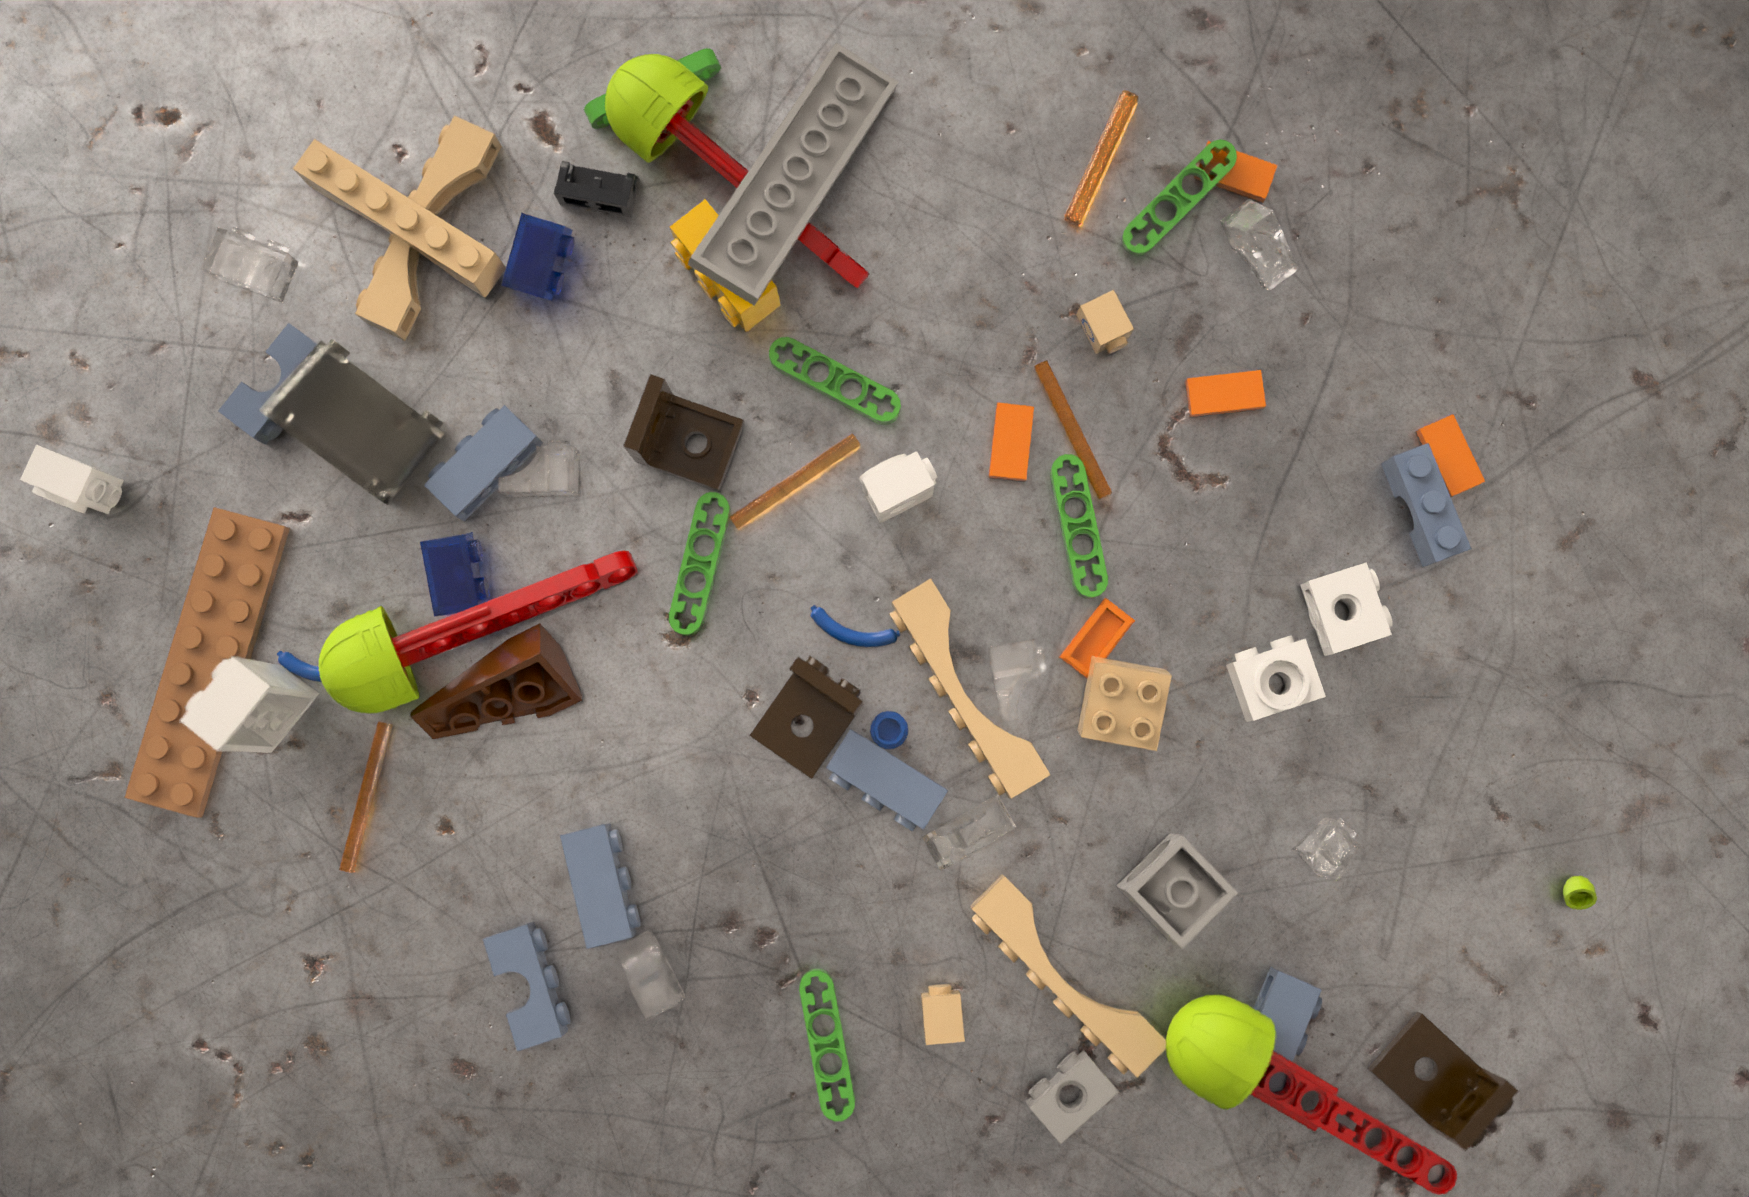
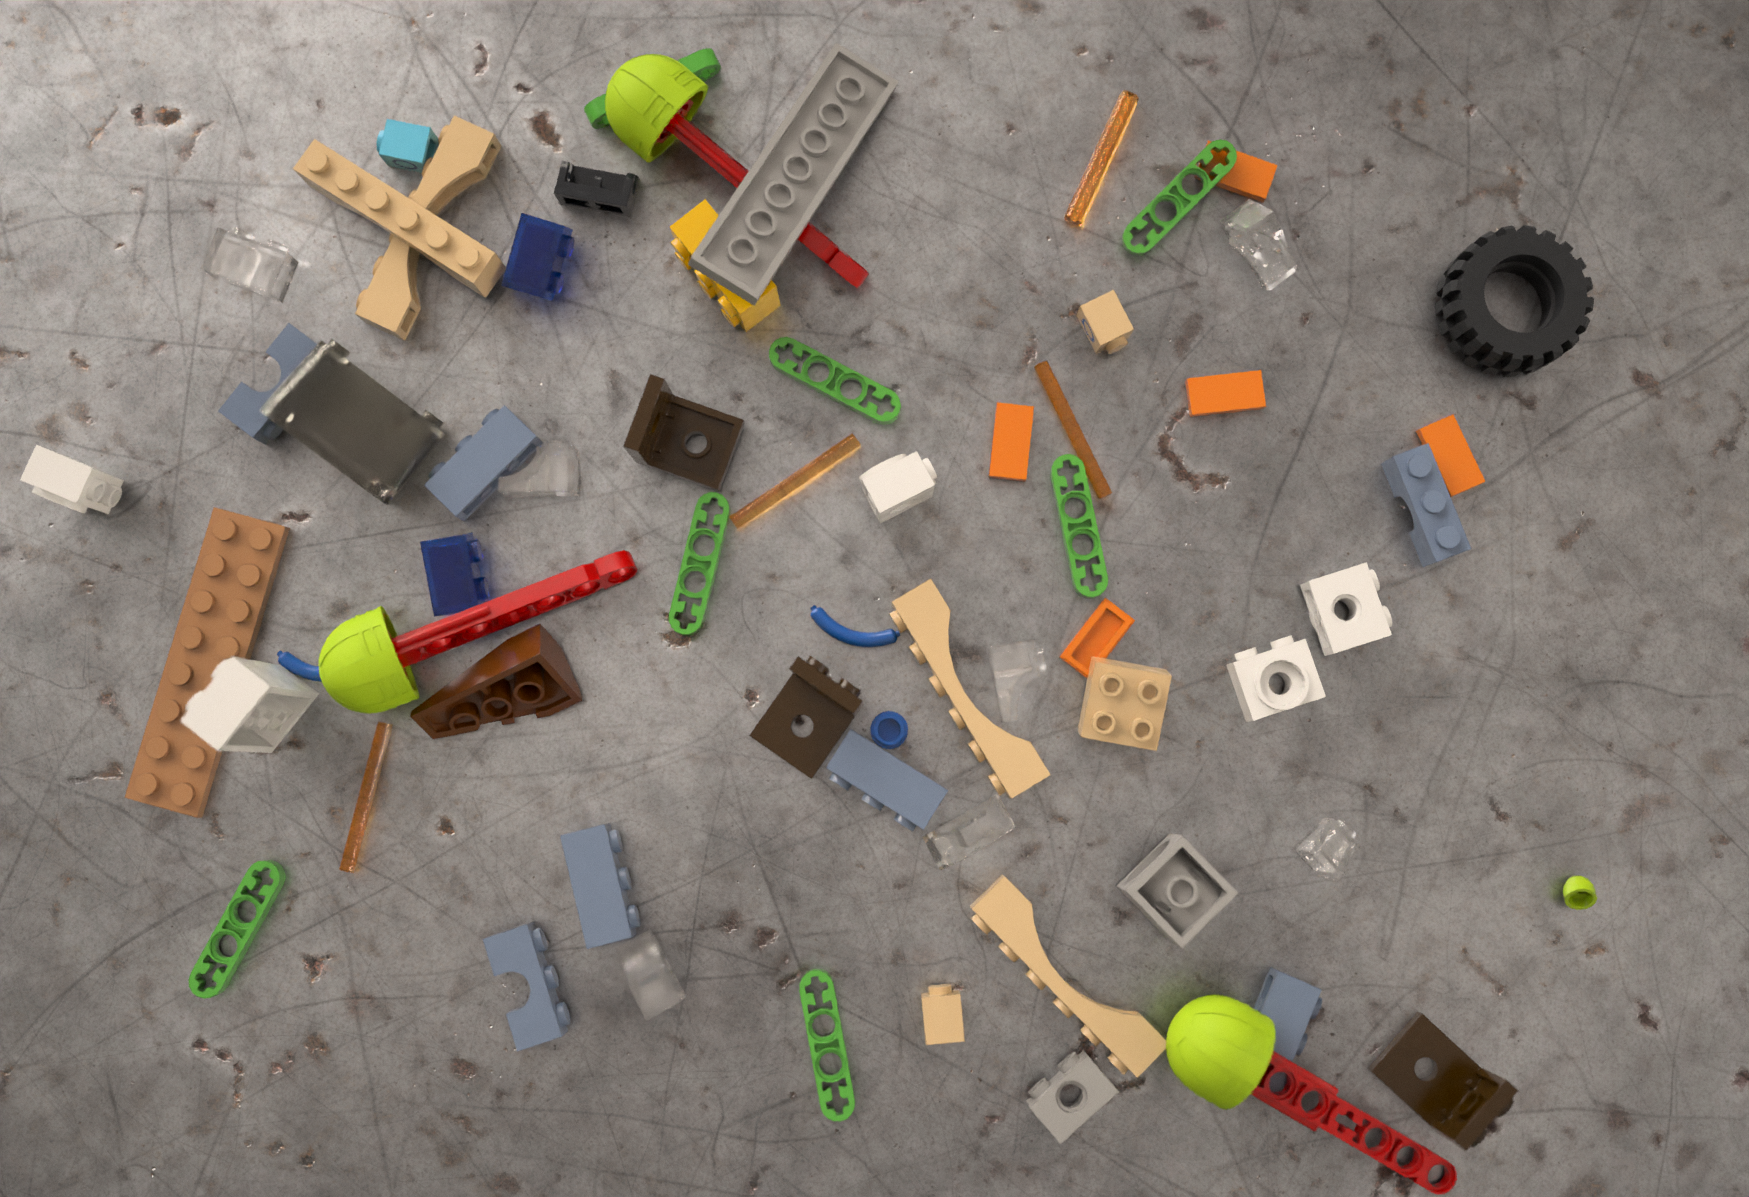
none -> bright green beam [188,860,286,999]
none -> medium azure brick [377,119,438,173]
none -> black tyre [1435,225,1594,377]

